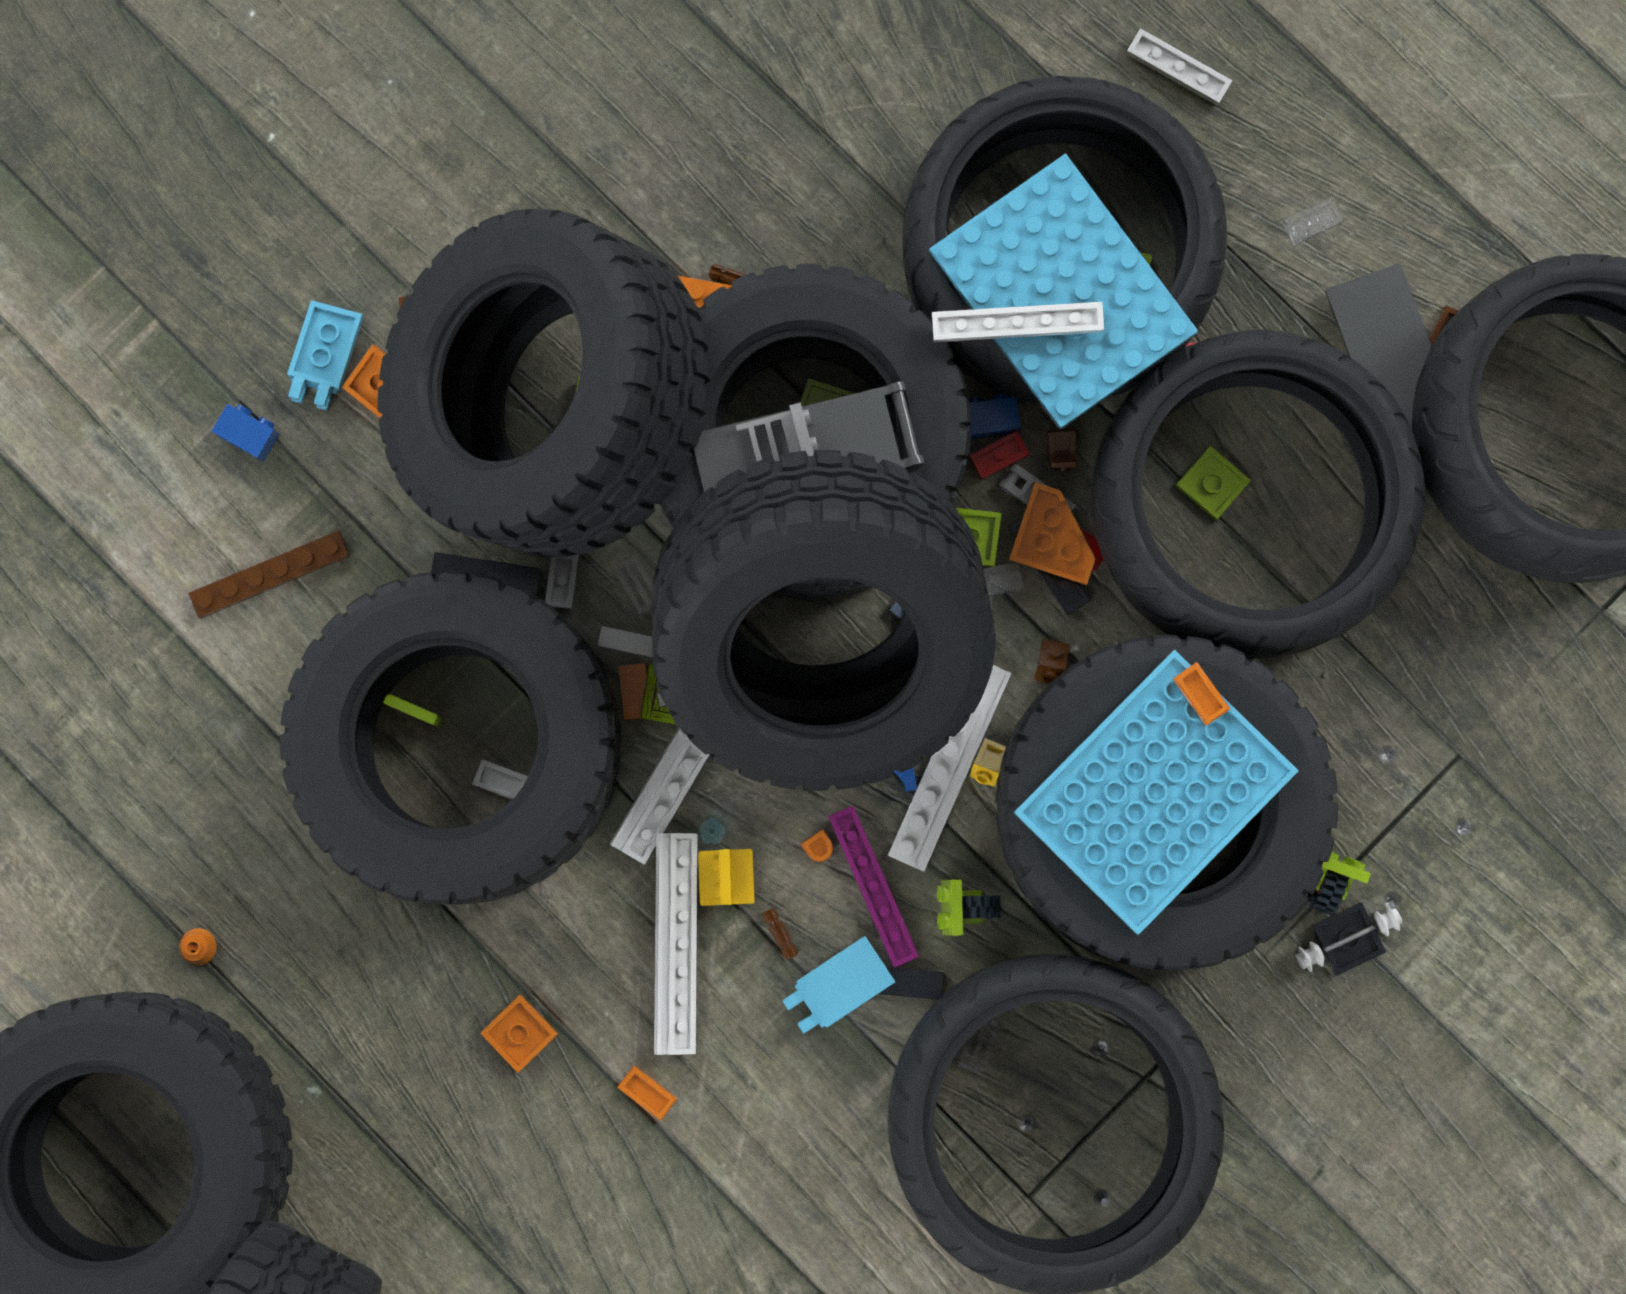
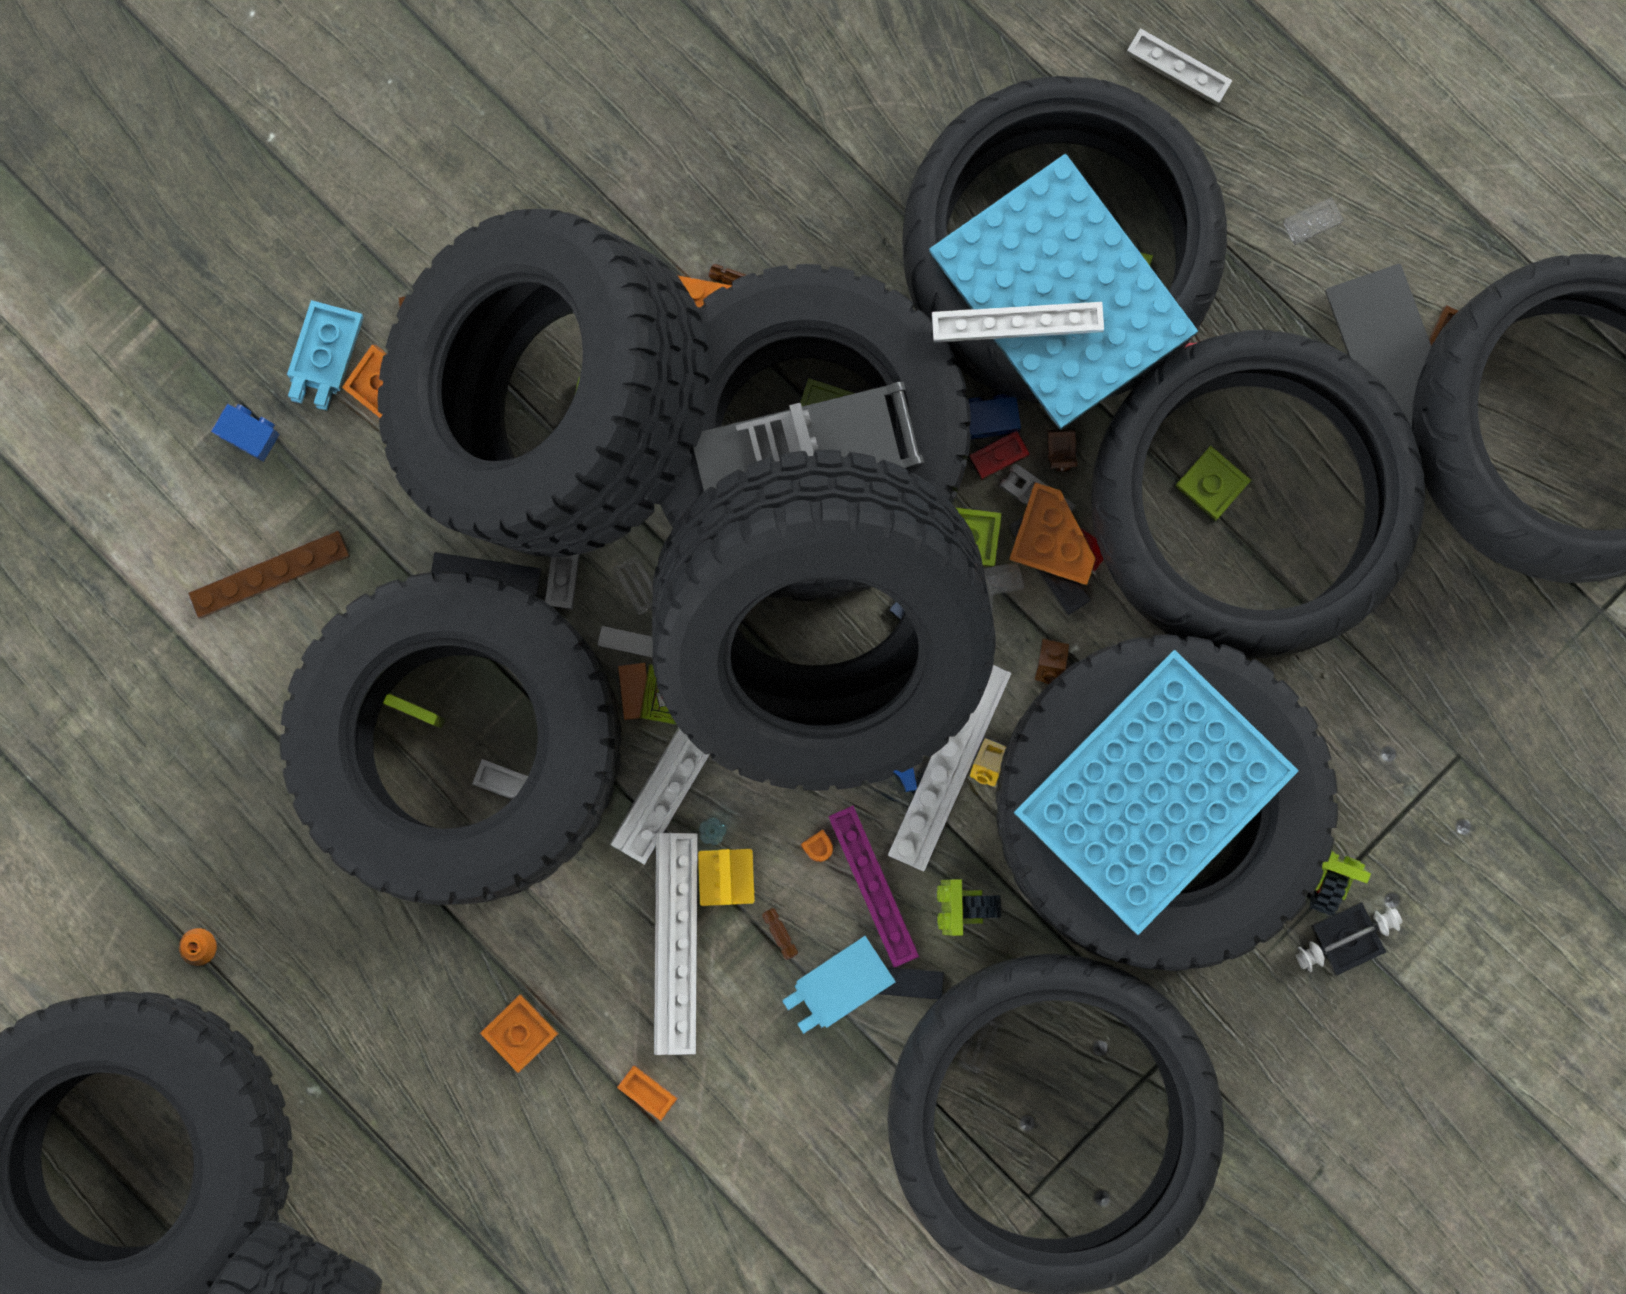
orange tile [1172,662,1230,726] -> none

